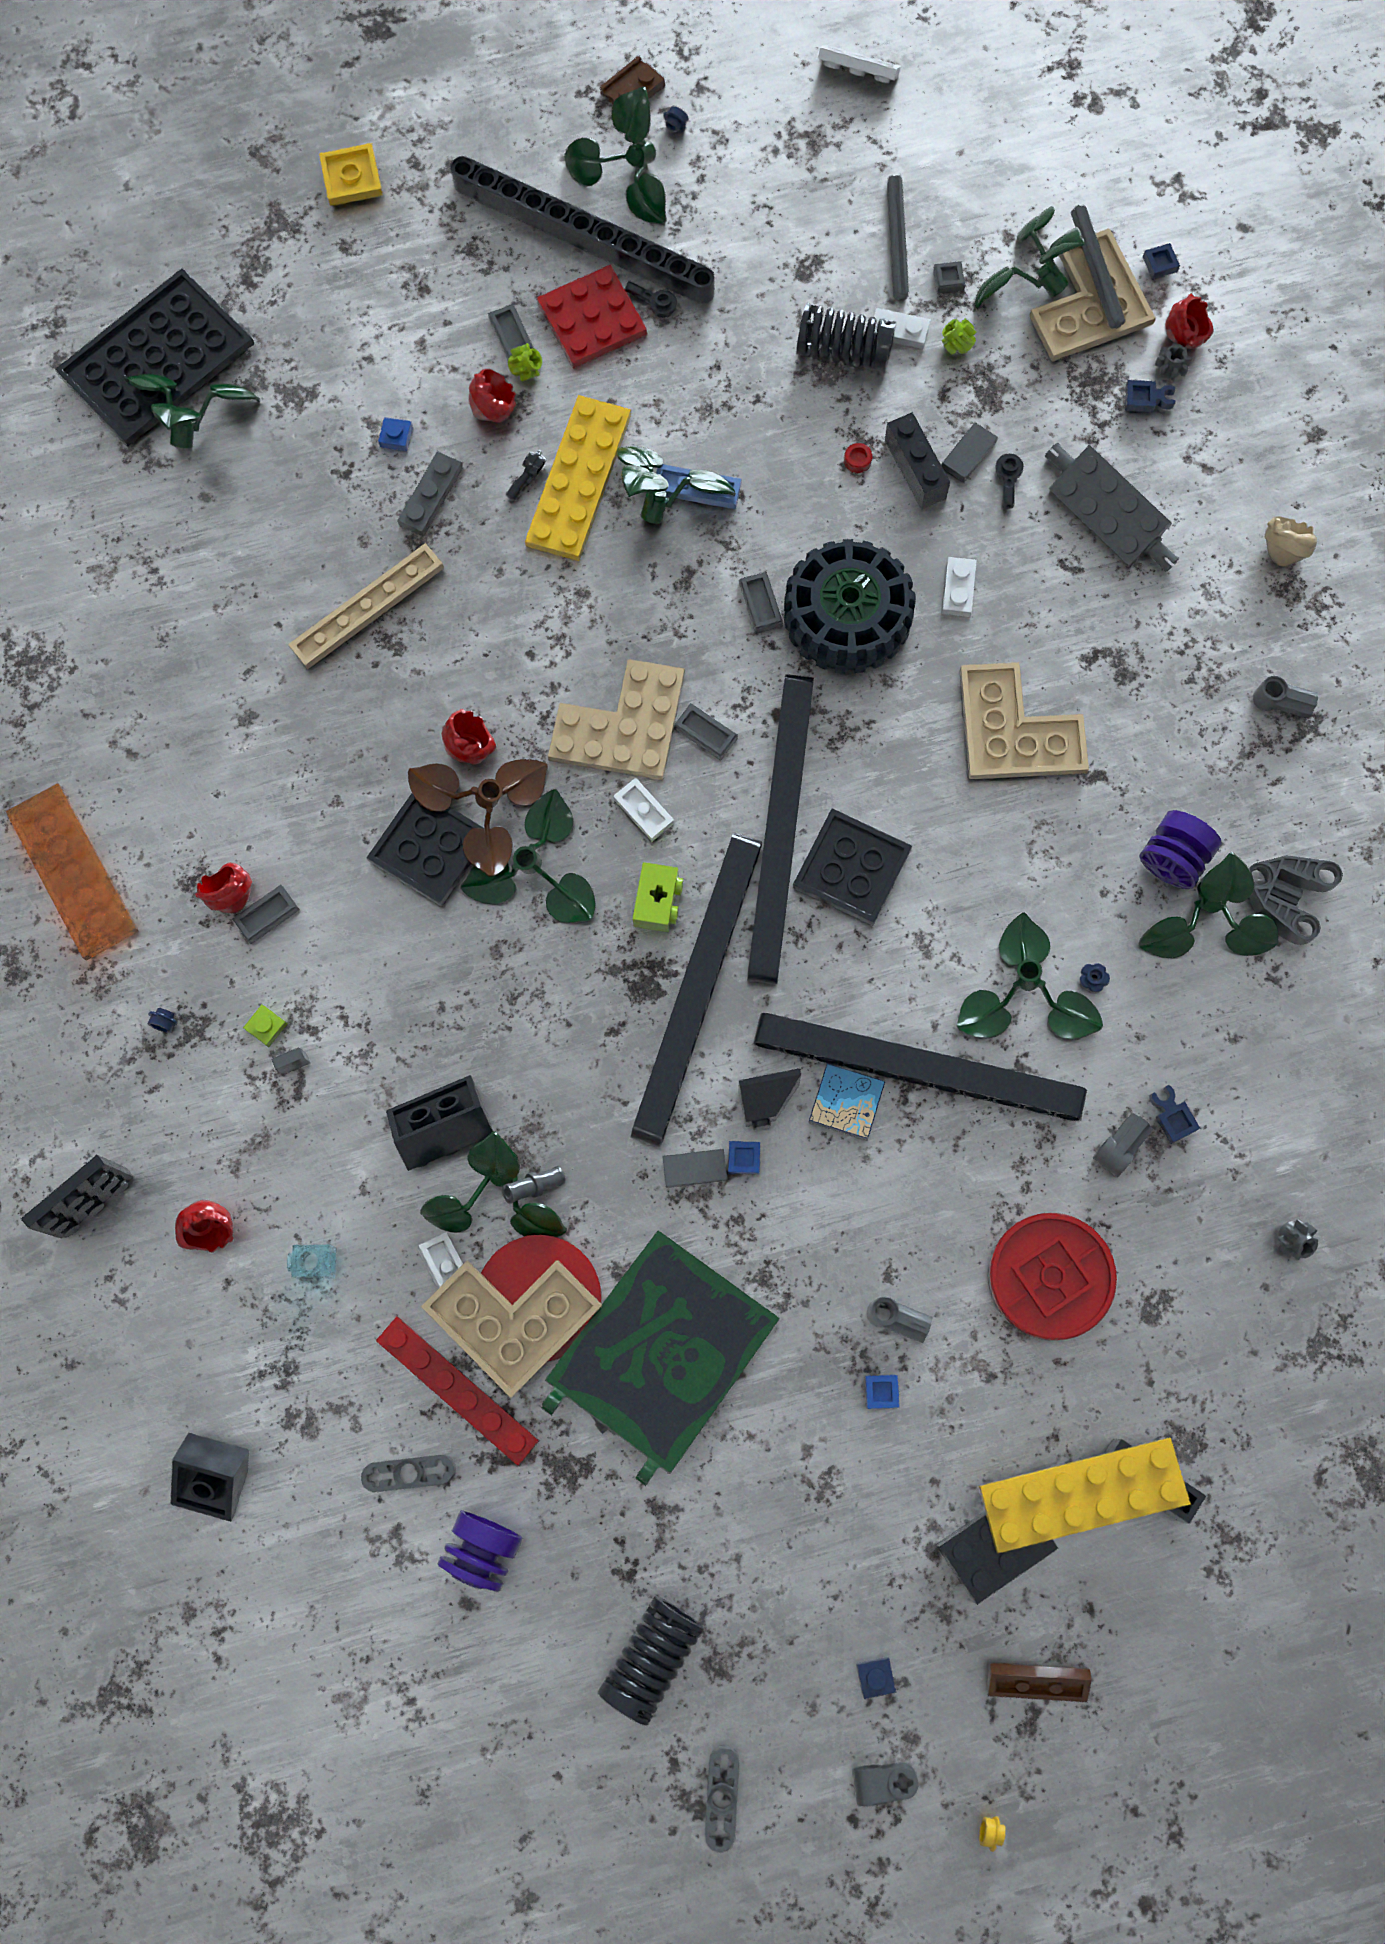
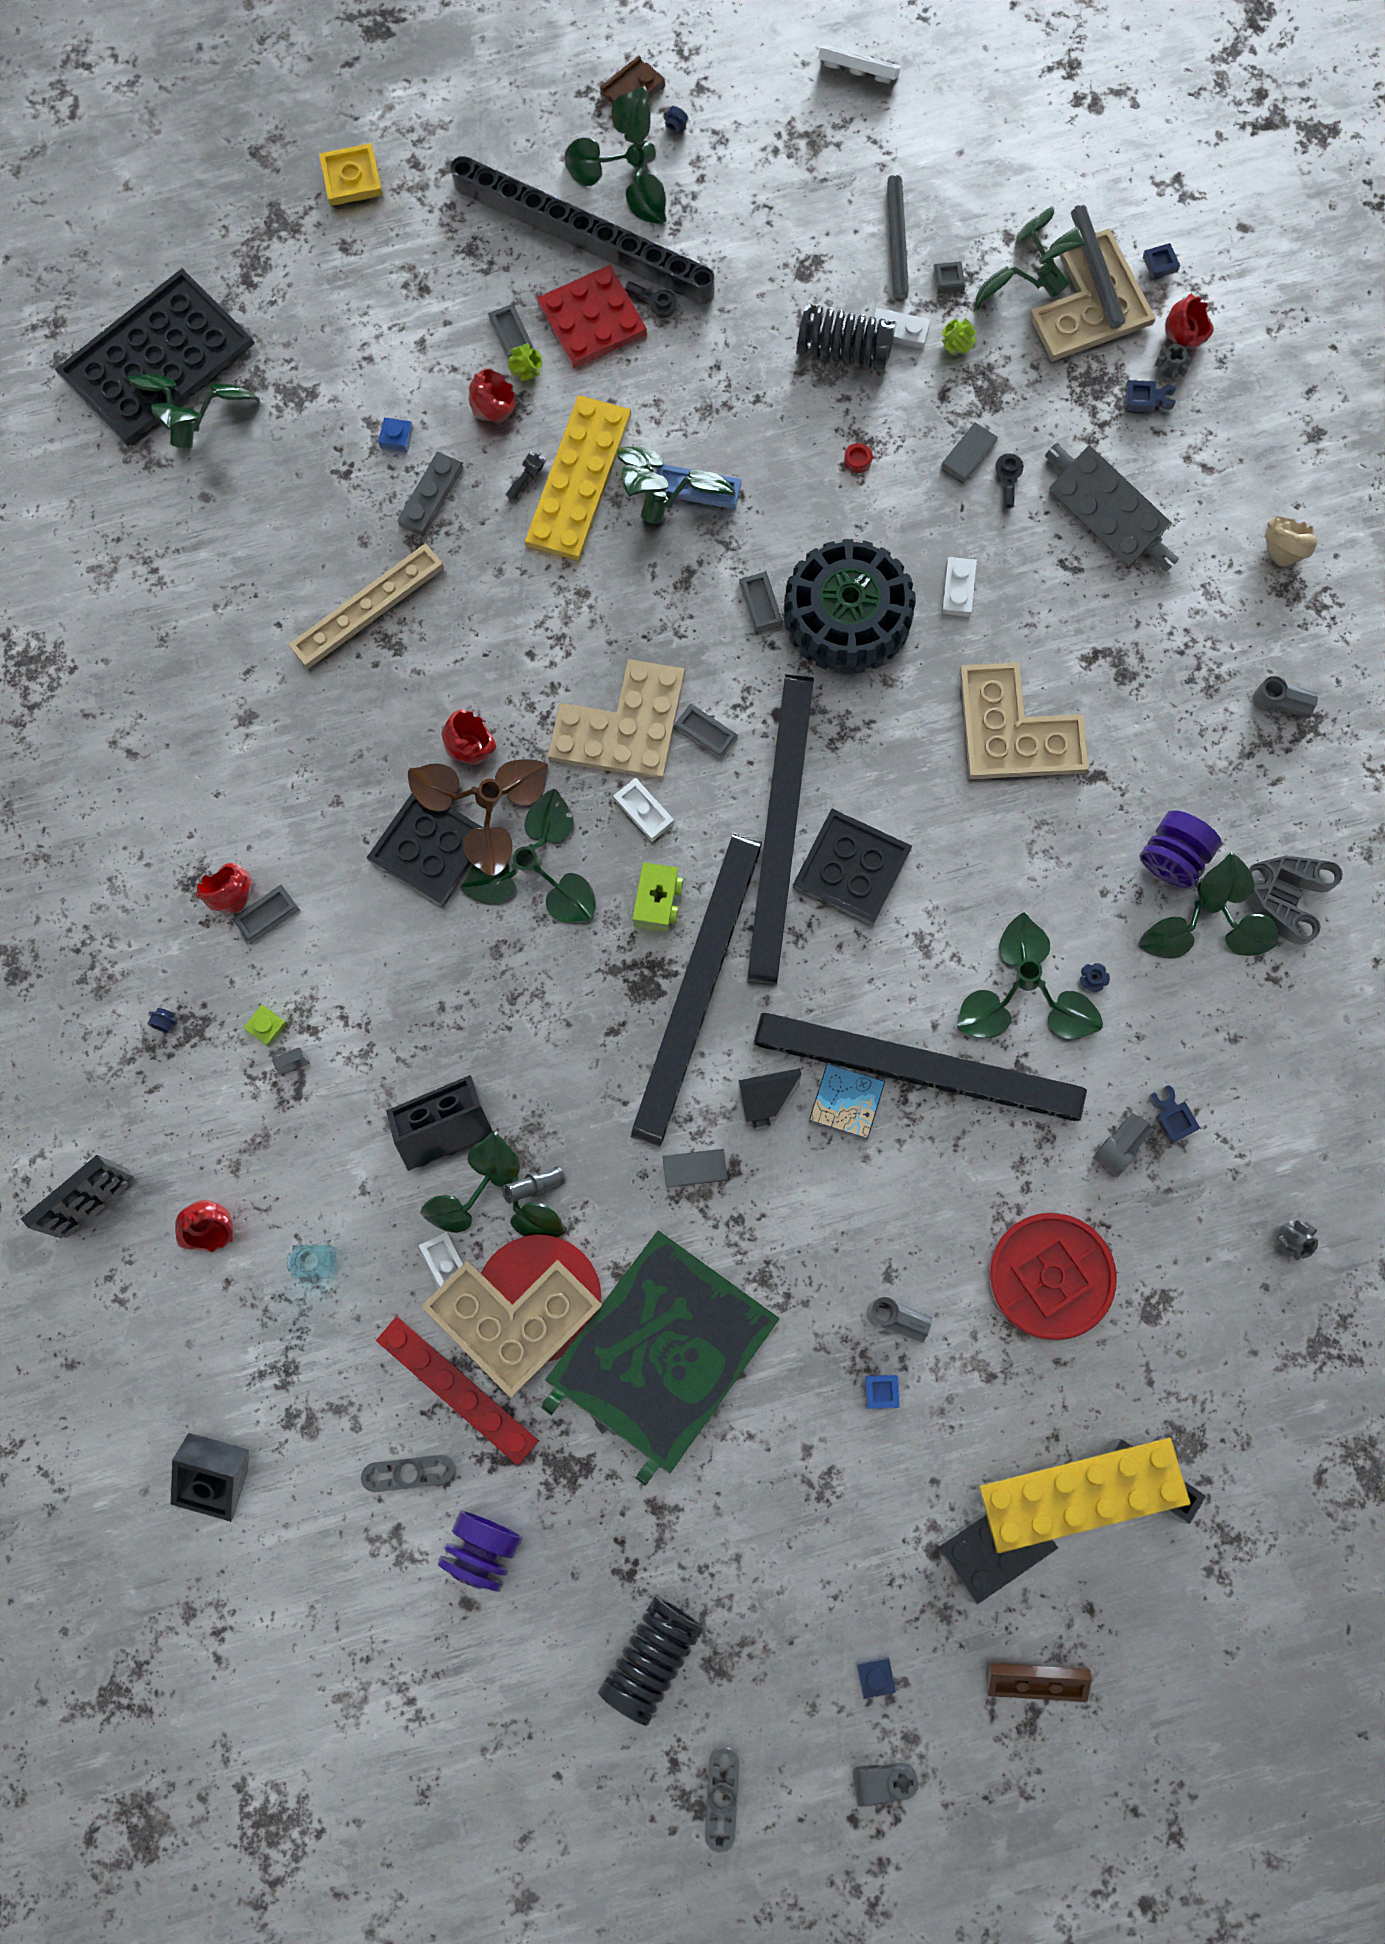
clear orange plate [5,783,139,961] -> none
blue plate [728,1141,760,1175] -> none
black brick [884,412,950,509] -> none
yellow plate [979,1816,1005,1852] -> none

